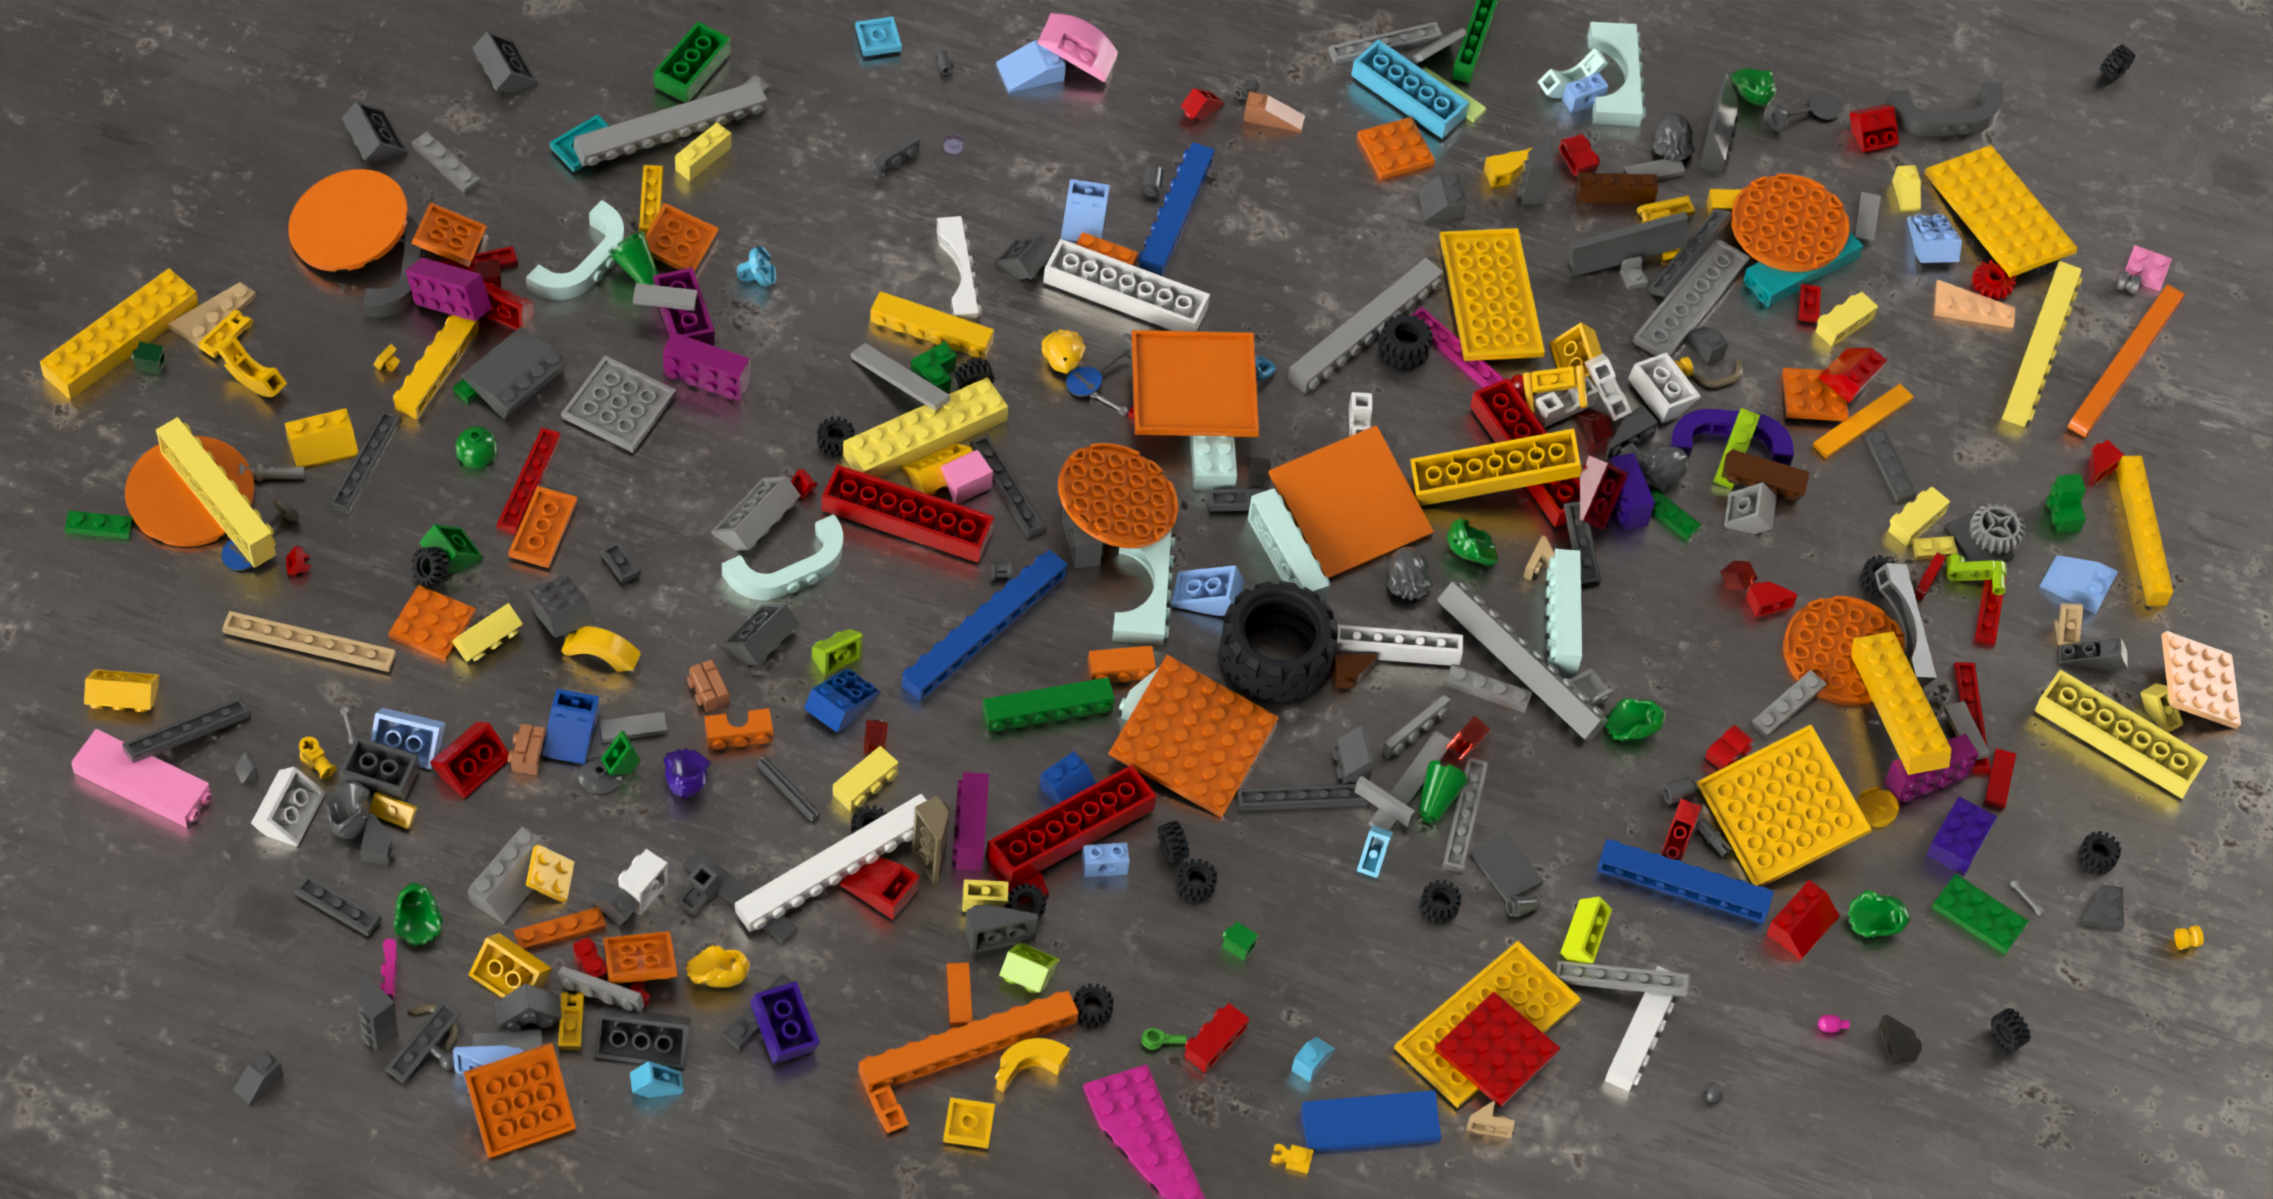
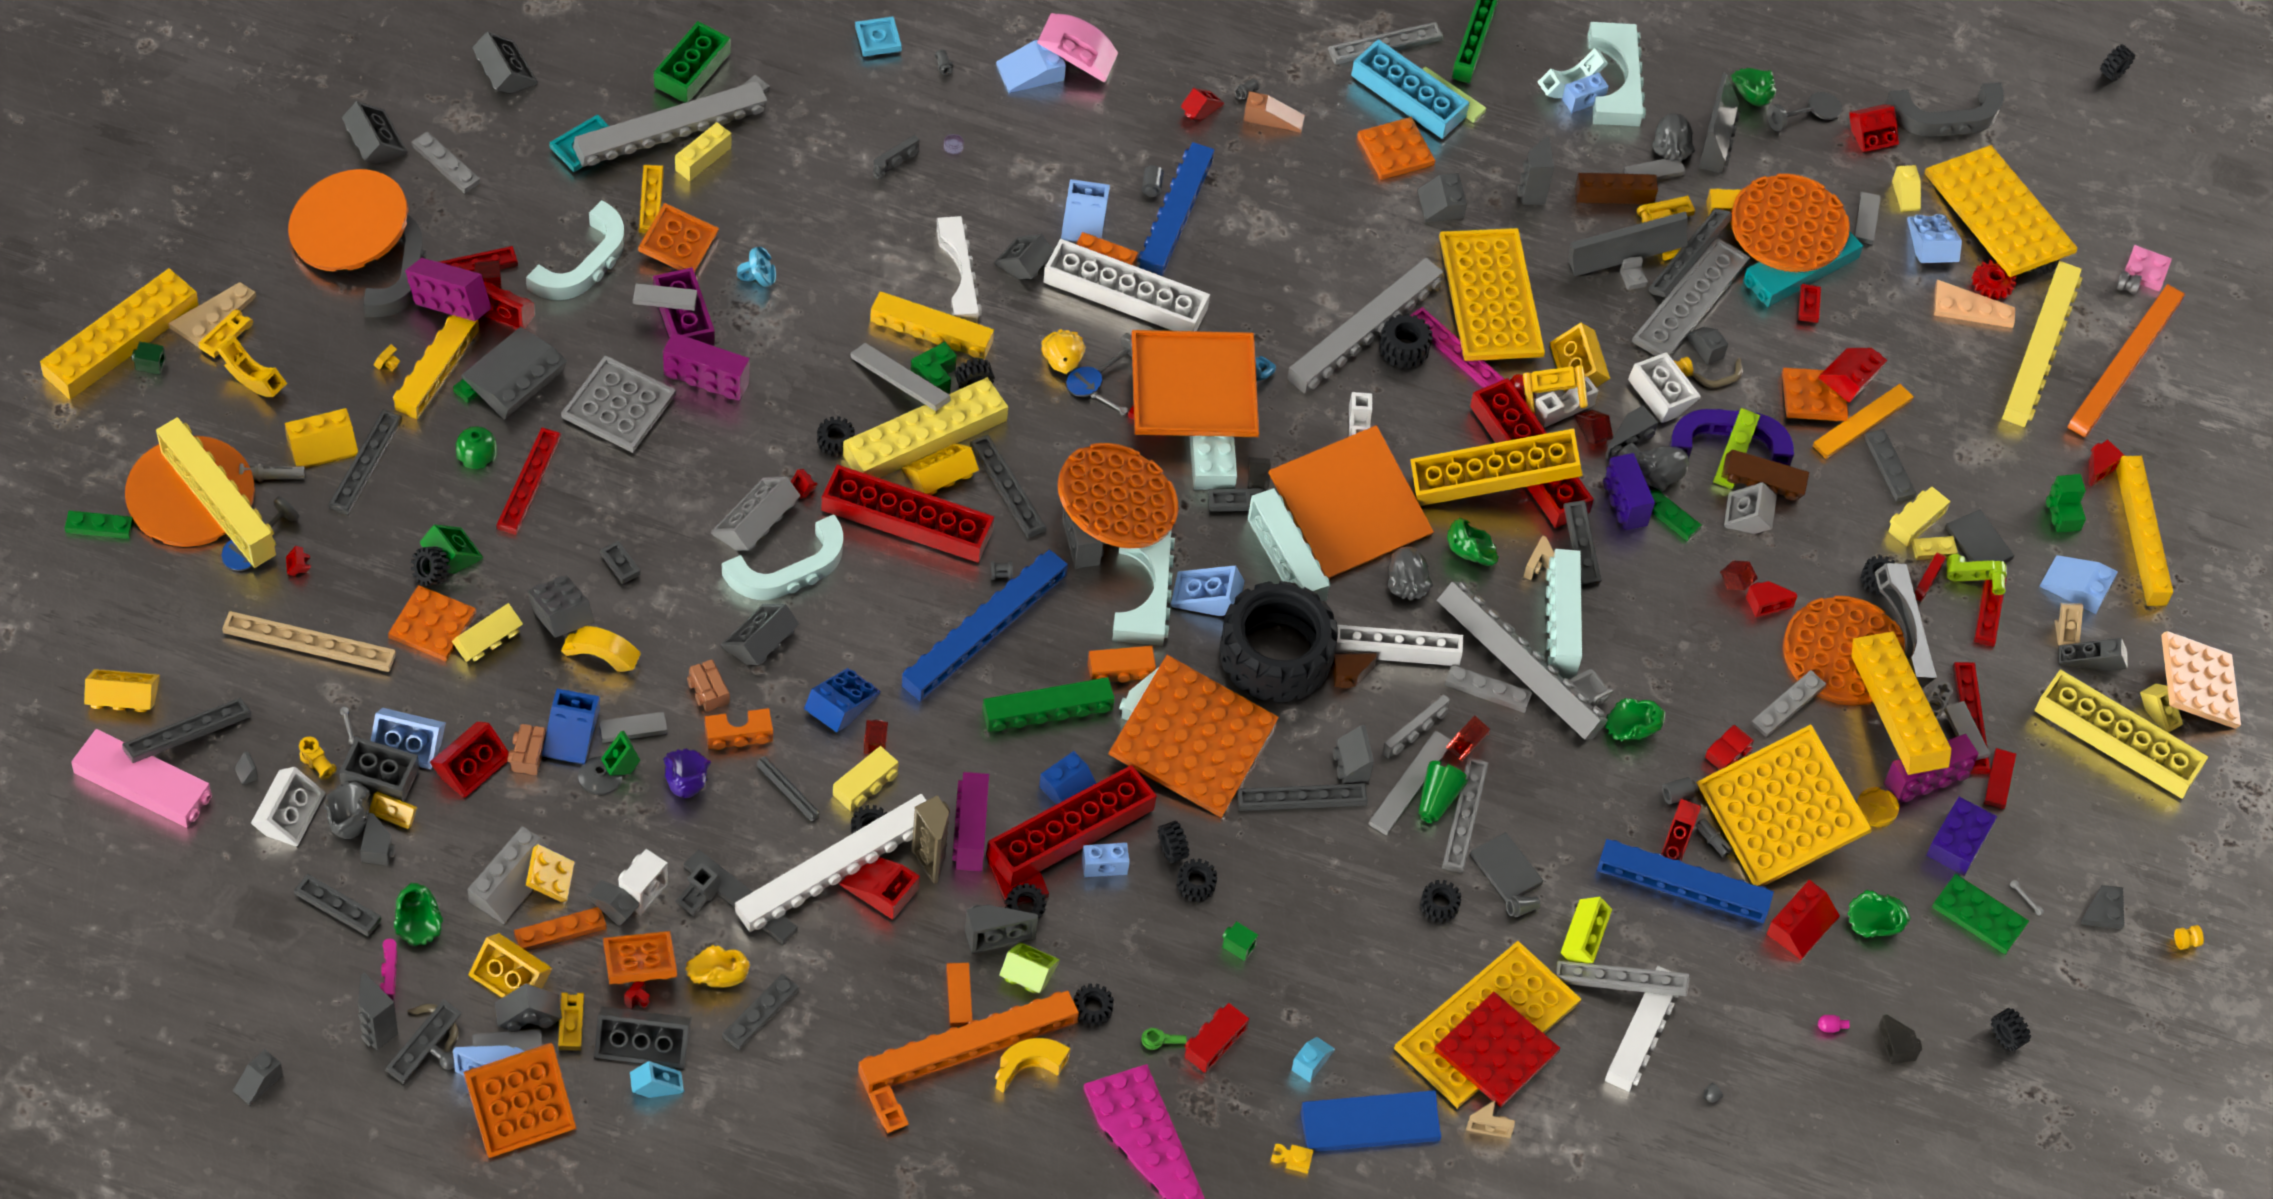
orange plate [411,202,487,267] -> none
orange plate [508,486,578,568] -> none
light grey plate [558,966,644,1013] -> none
red brick [573,937,608,982] -> none
green cone [608,231,659,285] -> none
dark purple brick [750,981,820,1064] -> none
lime slope [812,629,863,676] -> none
bright pink slope [940,450,993,504] -> none
yellow plate [943,1097,995,1148] -> none
light yellow slope [962,879,1008,912] -> none
light grey tile [1355,776,1415,827] -> none
medium azure slope [1357,825,1393,878] -> none
light grey tile [1407,28,1467,64] -> none
yellow slope [1484,148,1532,188] -> none
red brick [1559,134,1600,178] -> none
dark red slope [1580,456,1629,530] -> none
white arch [1585,354,1632,421] -> none
light yellow brick [1815,291,1878,347] -> none
light grey gear [1969,502,2026,555] -> none
black tyre [2079,831,2121,873] -> none

